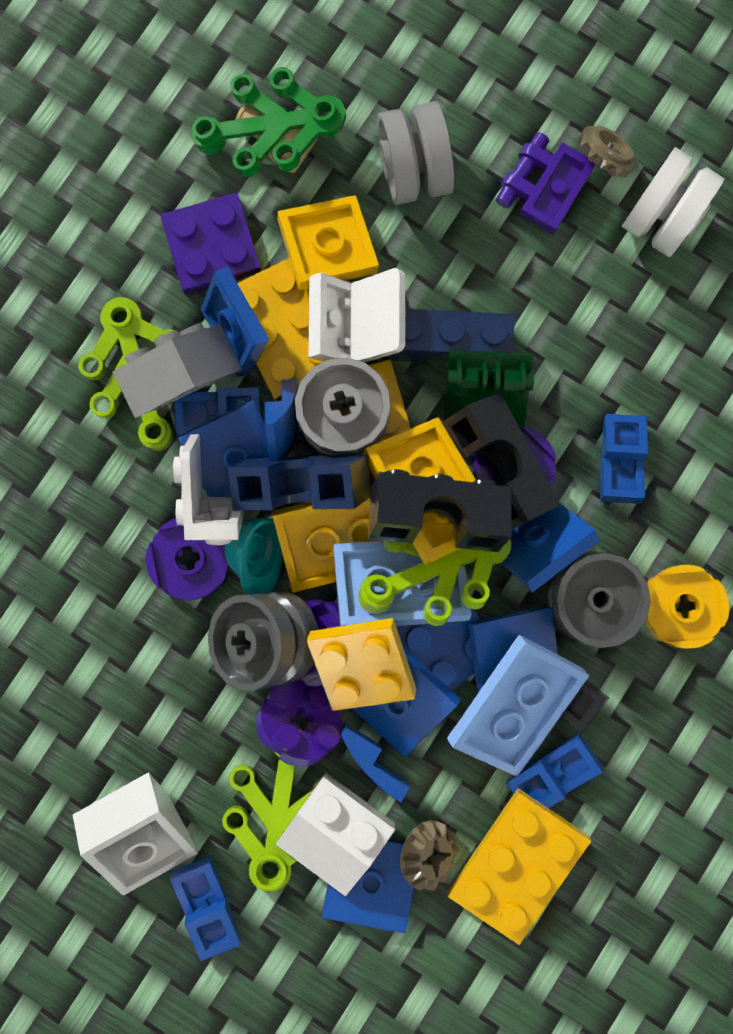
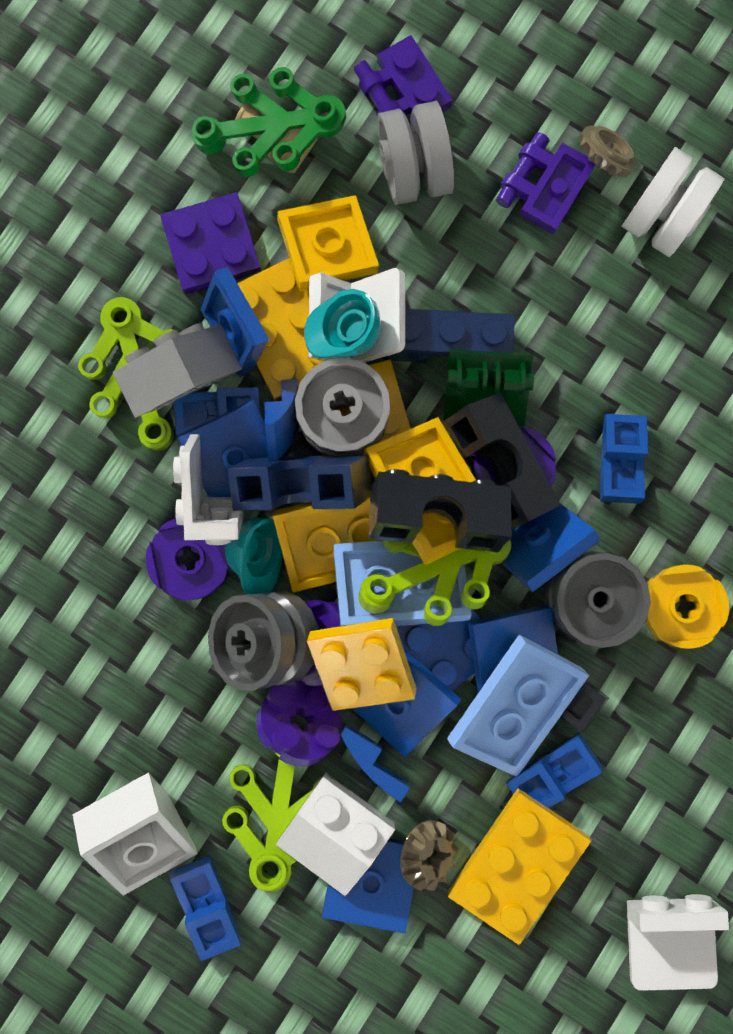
none -> teal hat [304,289,382,358]
none -> dark purple plate [354,35,453,116]
none -> white bracket [627,894,729,990]

